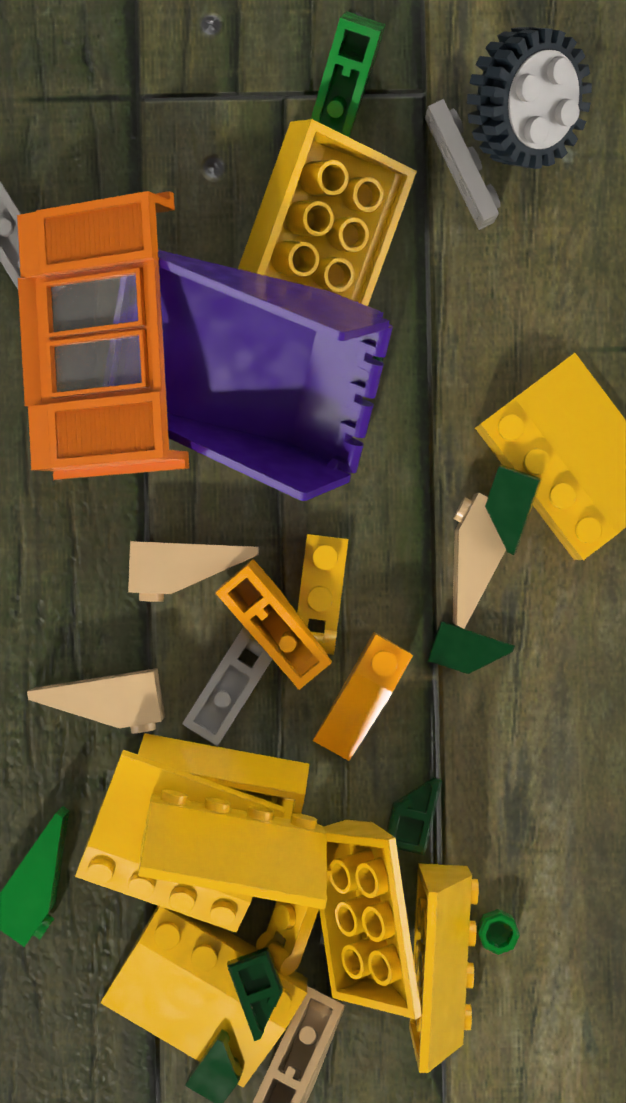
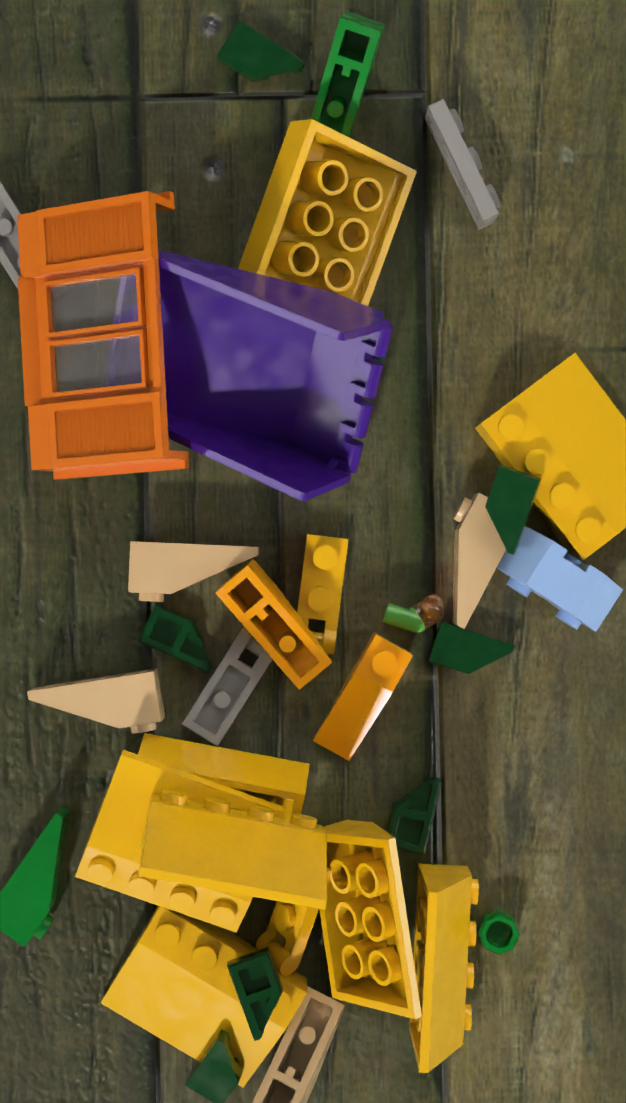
wheel [467,27,592,169] -> none
none -> dark green tile [138,603,212,673]
none -> dark green tile [217,20,305,82]
none -> arm [382,594,444,633]
none -> light blue brick [497,526,623,632]

